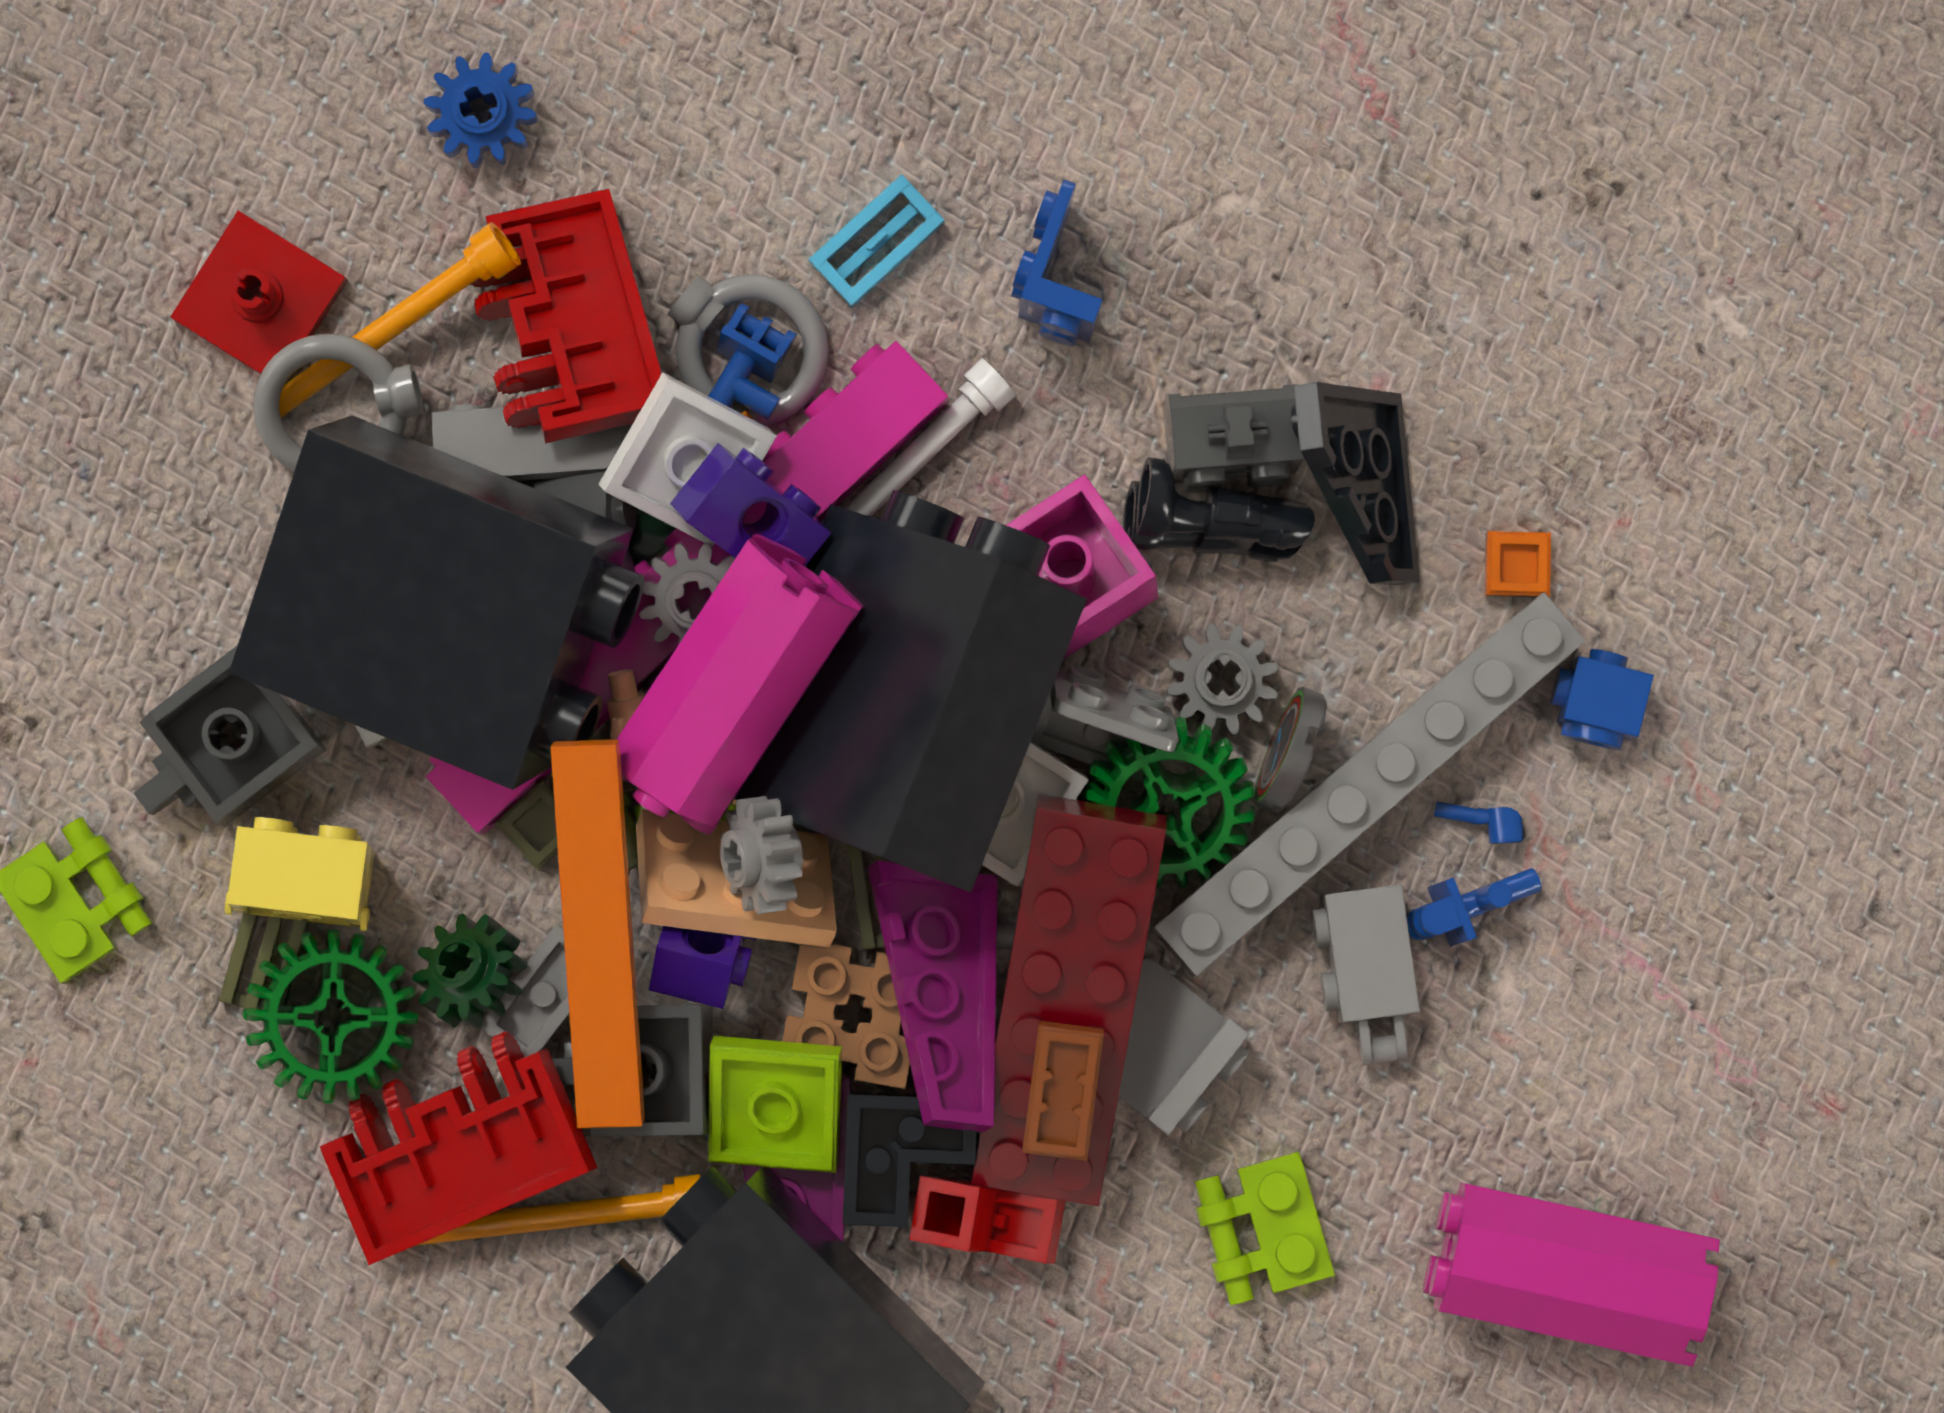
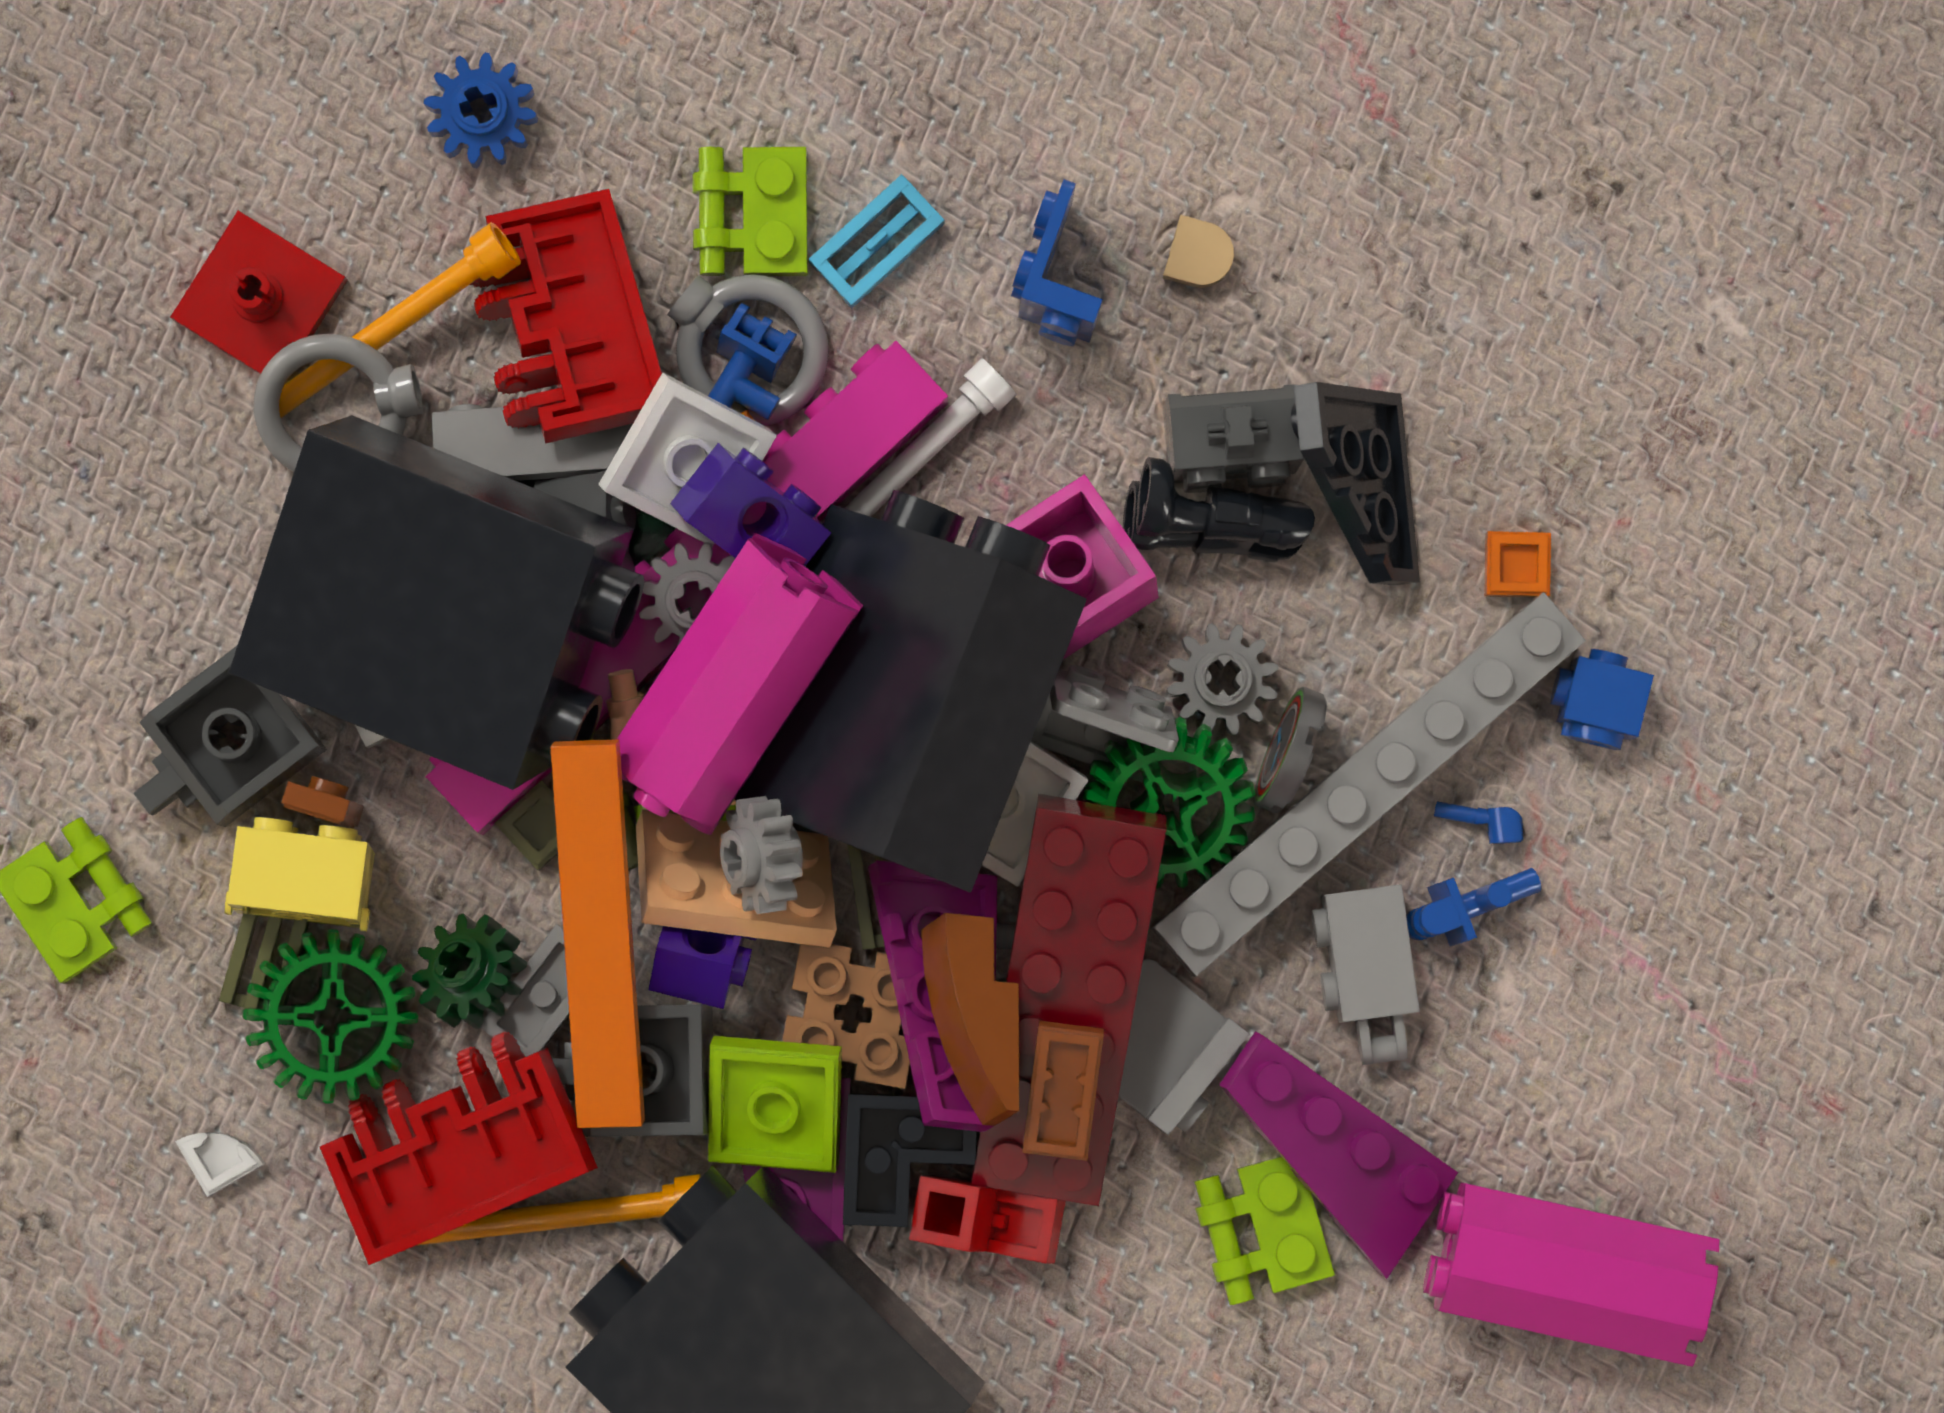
none -> white tile [175,1132,266,1197]
none -> dark orange plate [281,776,364,829]
none -> lime plate [692,146,808,277]
none -> dark orange slope [921,913,1019,1126]
none -> tan tile [1162,214,1234,288]
none -> magenta wing [1219,1031,1459,1279]

